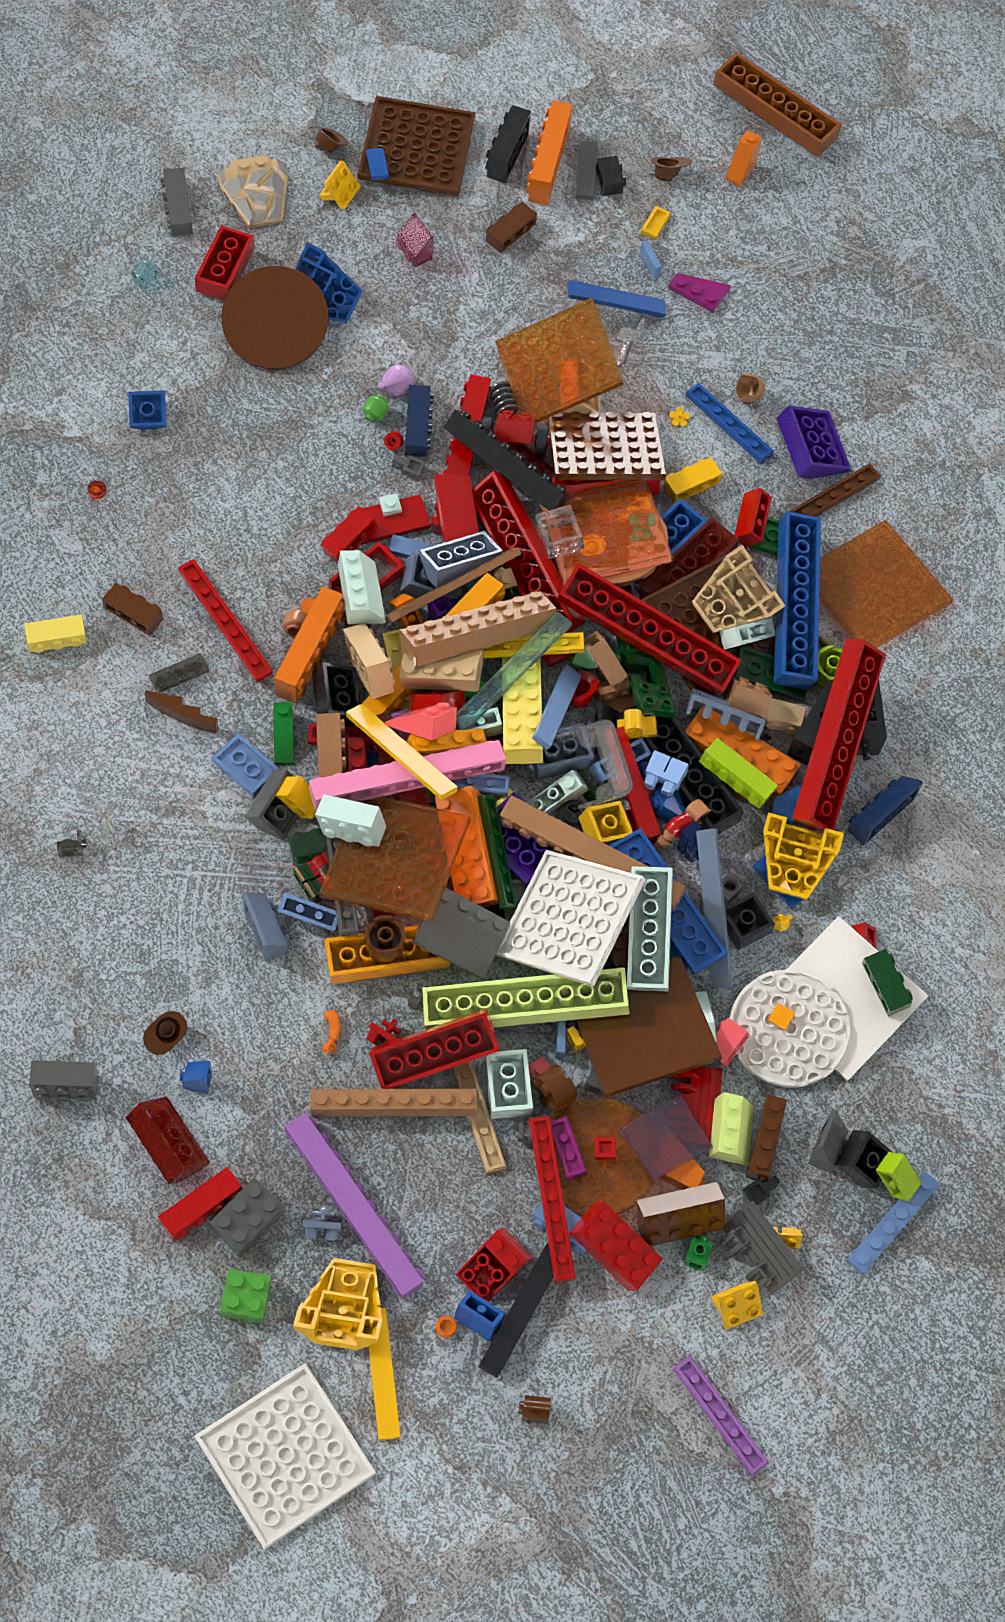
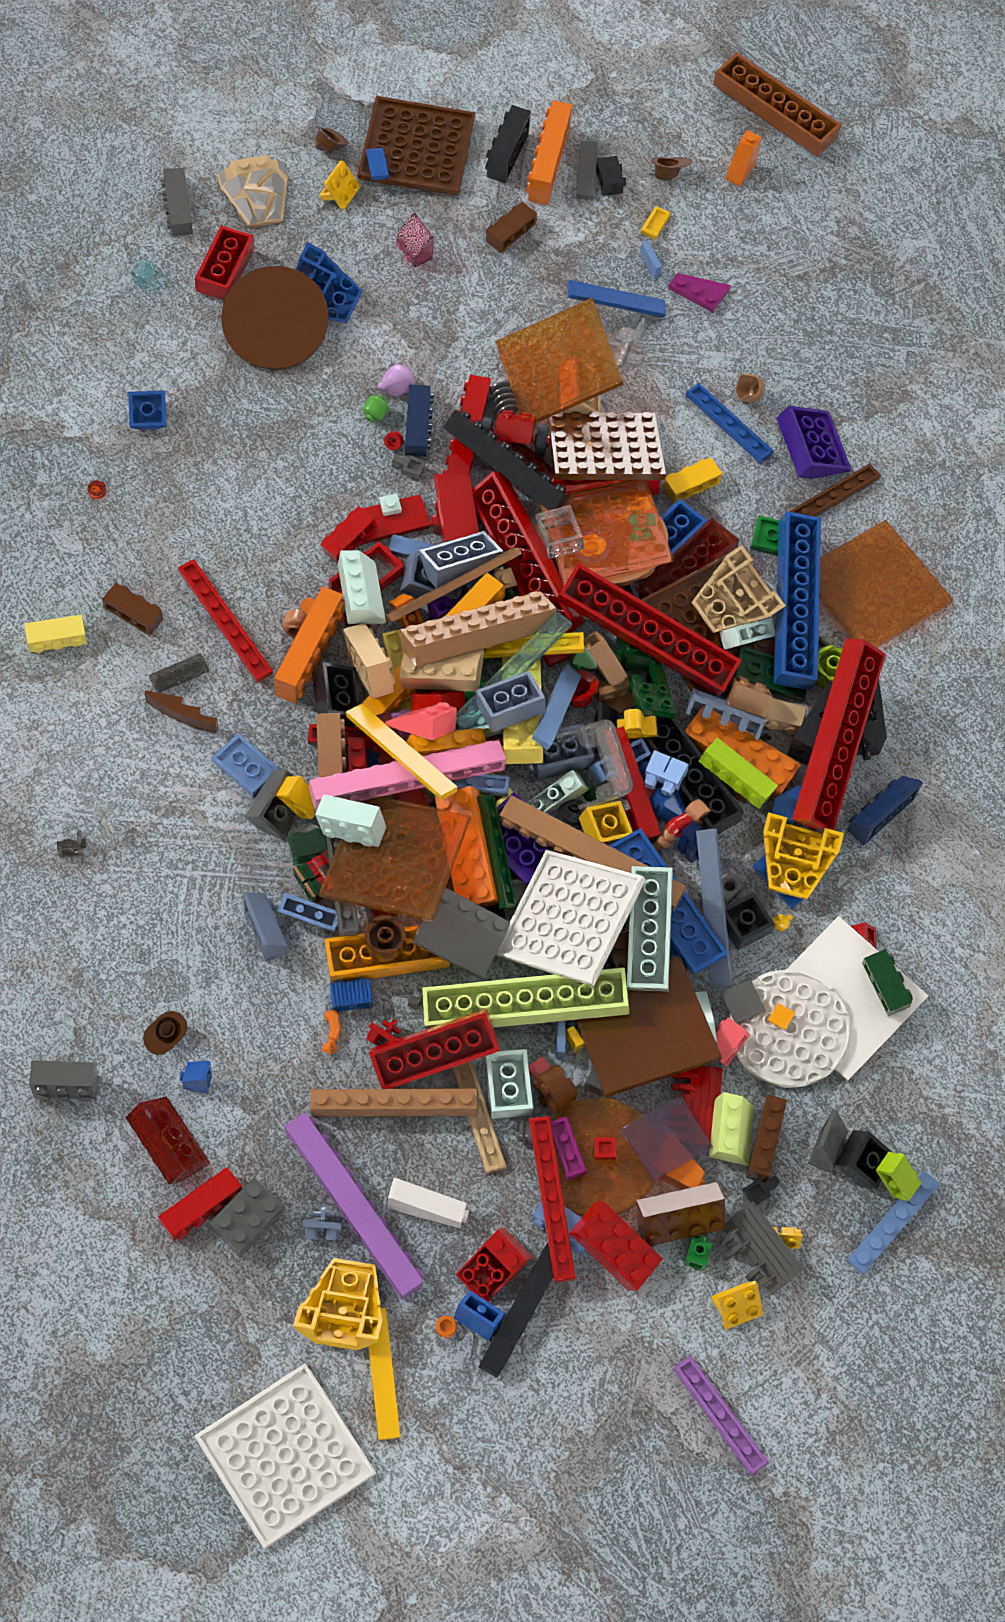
bright green brick [220,1269,271,1324] -> none
green slope [273,702,294,765] -> none
reddish brown brick [518,1395,551,1424] -> none
yellow plant [669,407,690,427] -> none
red brick [734,488,772,548] -> none
none -> blue brick [330,977,373,1012]
none -> white slope [388,1178,469,1228]
none -> sand blue brick [476,671,546,732]
none -> dark grey piece [720,979,766,1024]

